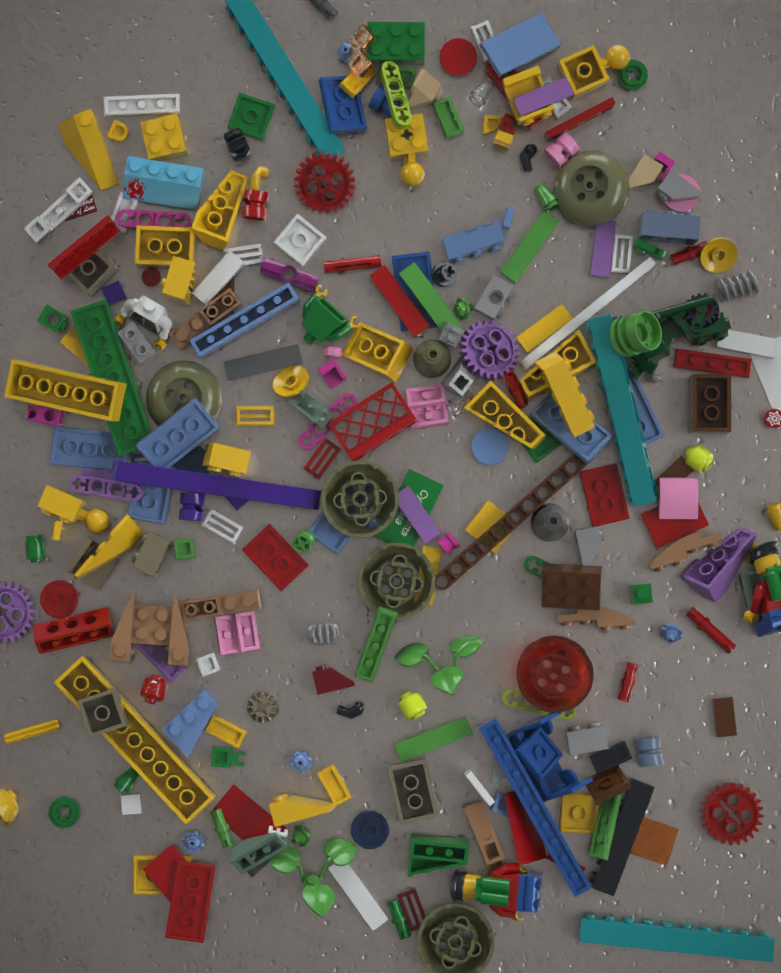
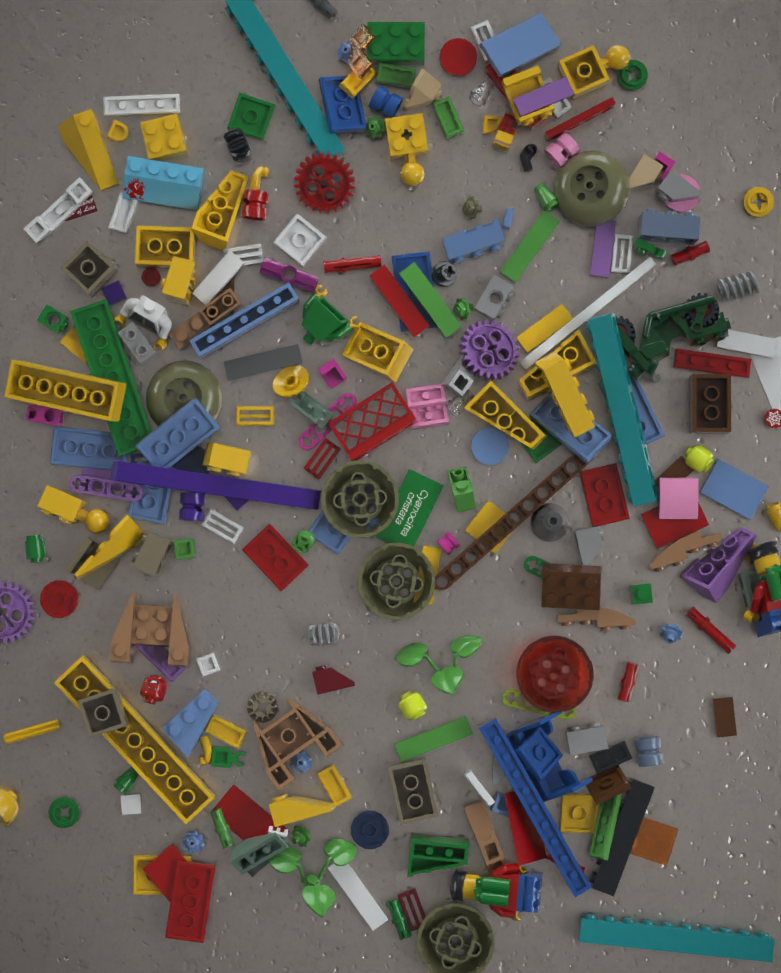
red brick [33,607,114,654] -> none
red fence [47,215,121,280] -> none
yellow tile [50,520,63,541] -> none
dark pink beam [117,209,191,228] -> none
medium nougat slope [181,590,262,621] -> none
bright pink slope [214,611,260,655] -> none
bright pink tile [323,345,343,358] -> none
black arm [336,701,365,719] -> none
bright green tile [355,606,398,683] -> none
lime beam [380,61,412,130] -> none
medium lavender tile [398,486,441,544] -> none
olive cone [413,340,451,378] -> none
light grey tile [438,322,465,348] -> none
red pin [504,371,528,409] -> none
bright green wheel [610,310,662,357] -> none
yellow dish [700,238,738,273] -> none
red gear [700,782,764,846] -> none
none -> yellow arm [198,736,212,766]
none -> medium nougat wedge [253,698,343,790]
none -> bright green plant [365,116,386,139]
none -> bright green slope [448,467,476,512]
none -> olive plant [462,196,482,220]
none -> medium blue tile [699,459,769,520]
none -> yellow gear [743,187,774,218]

